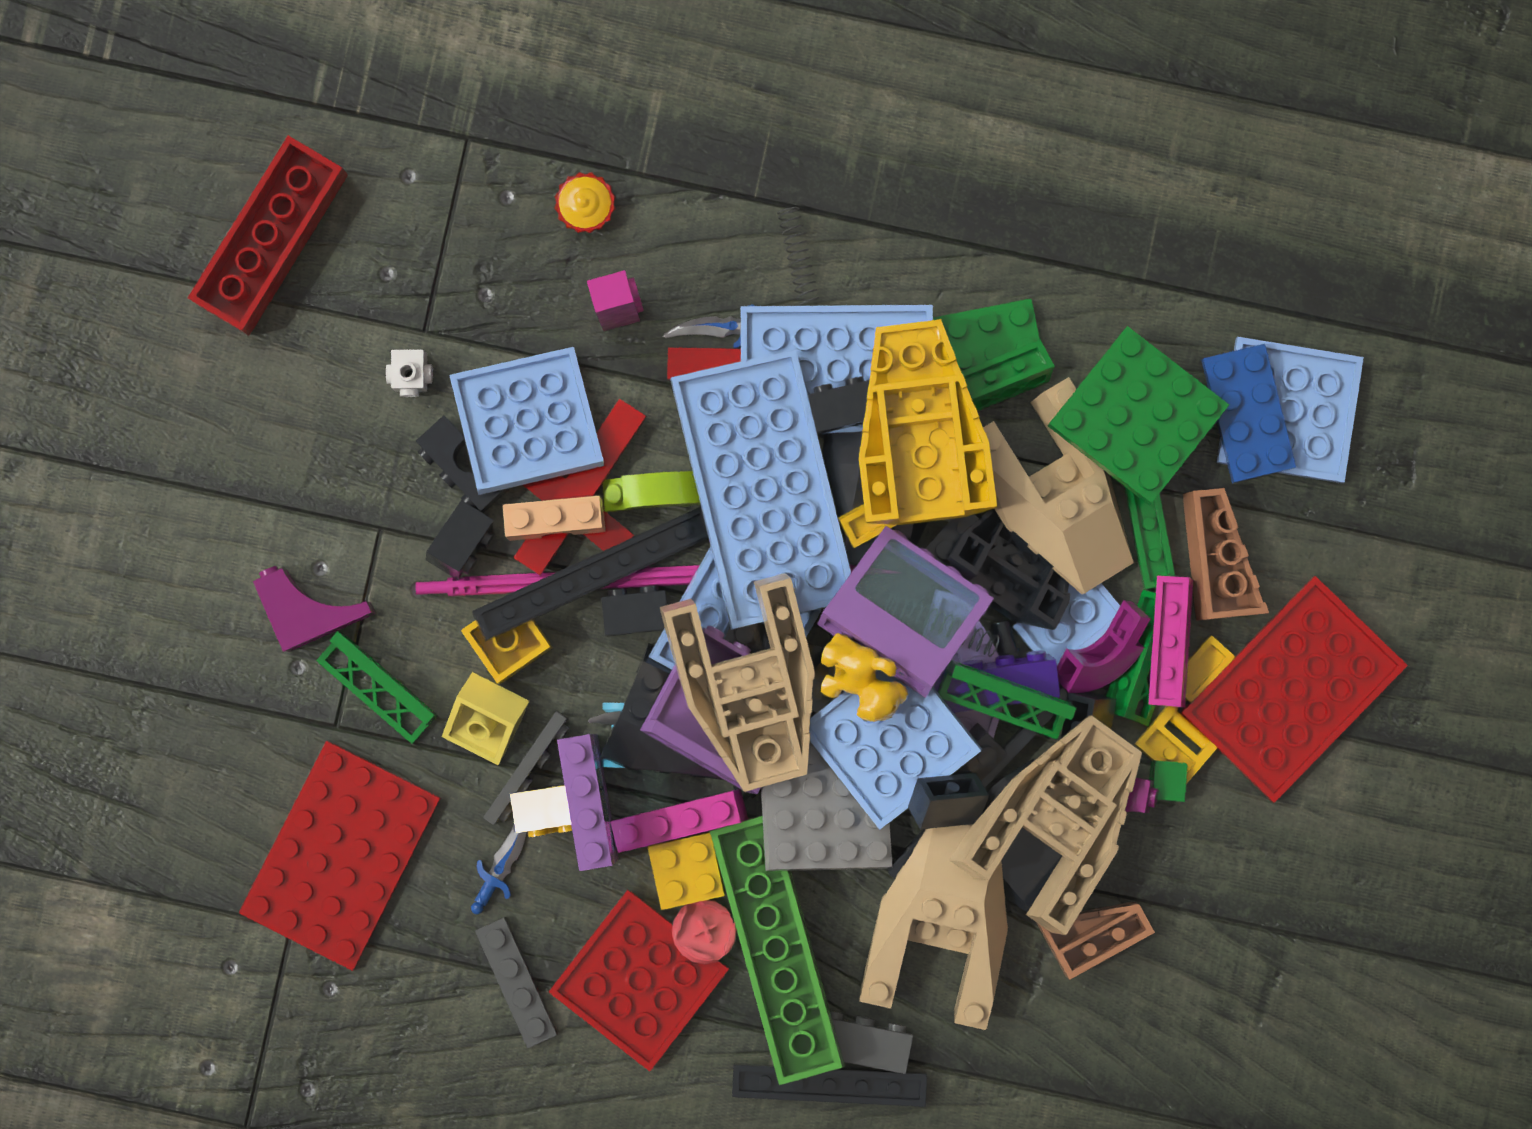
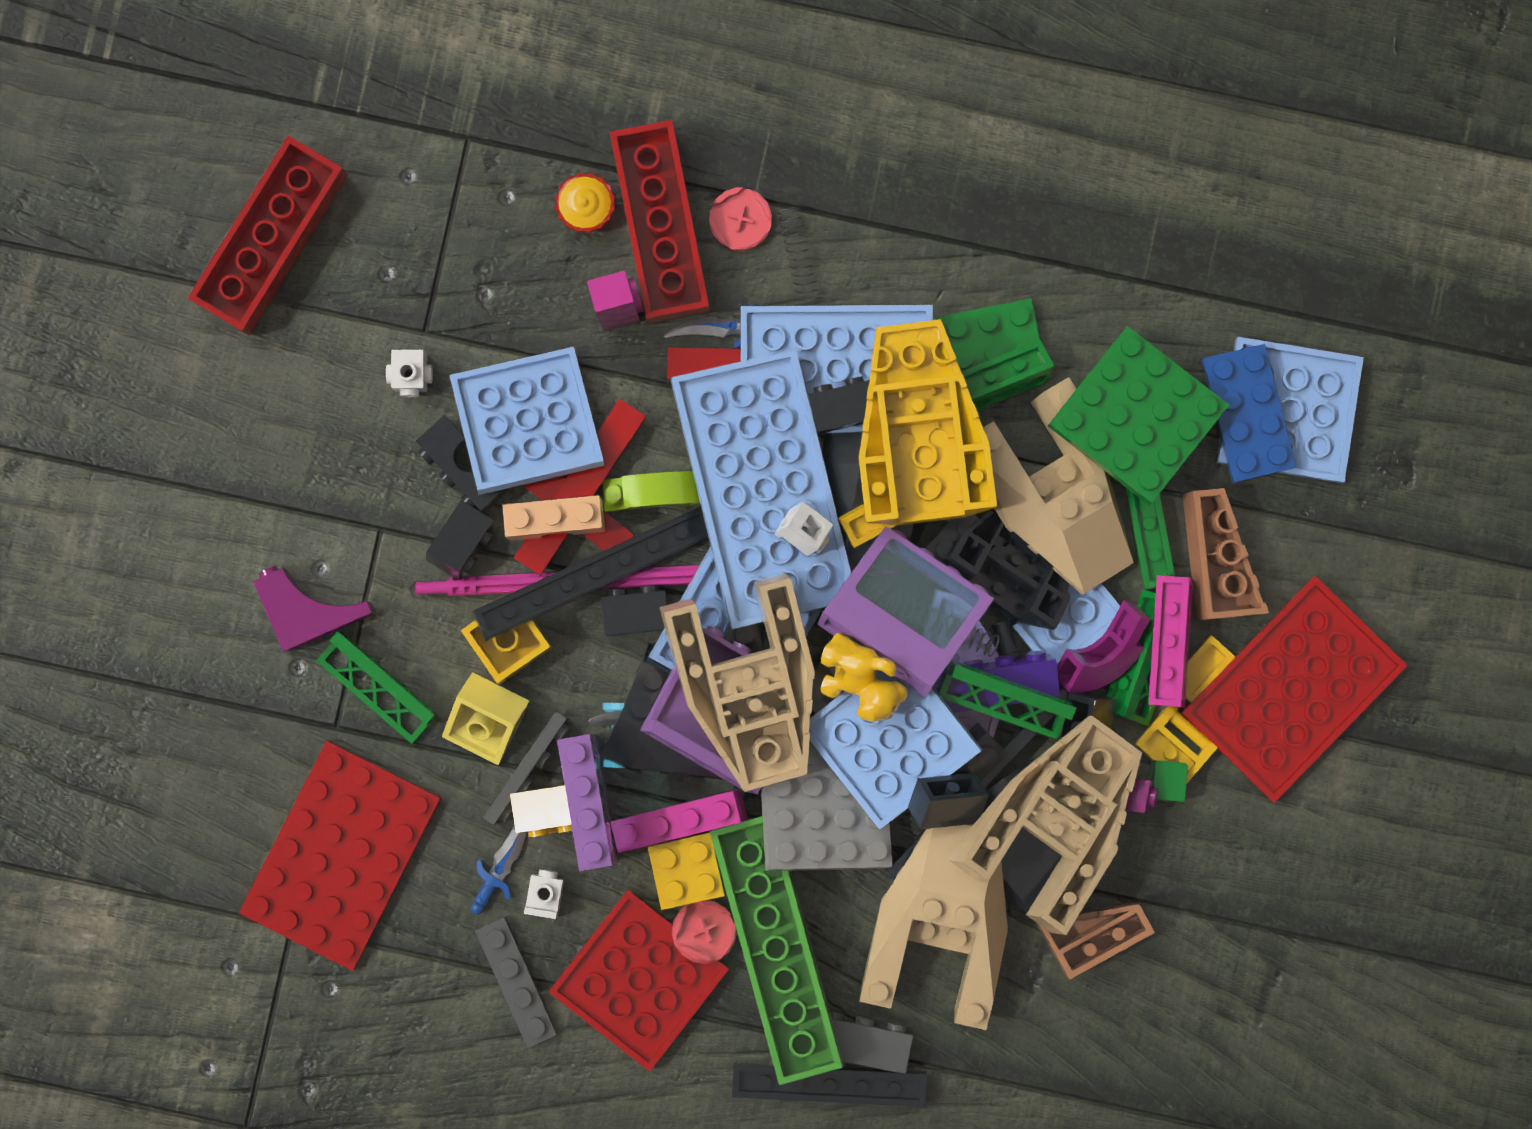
none -> white brick [524,869,565,919]
none -> red brick [610,120,710,324]
none -> coral tile [709,187,772,251]
none -> white brick [774,501,833,556]

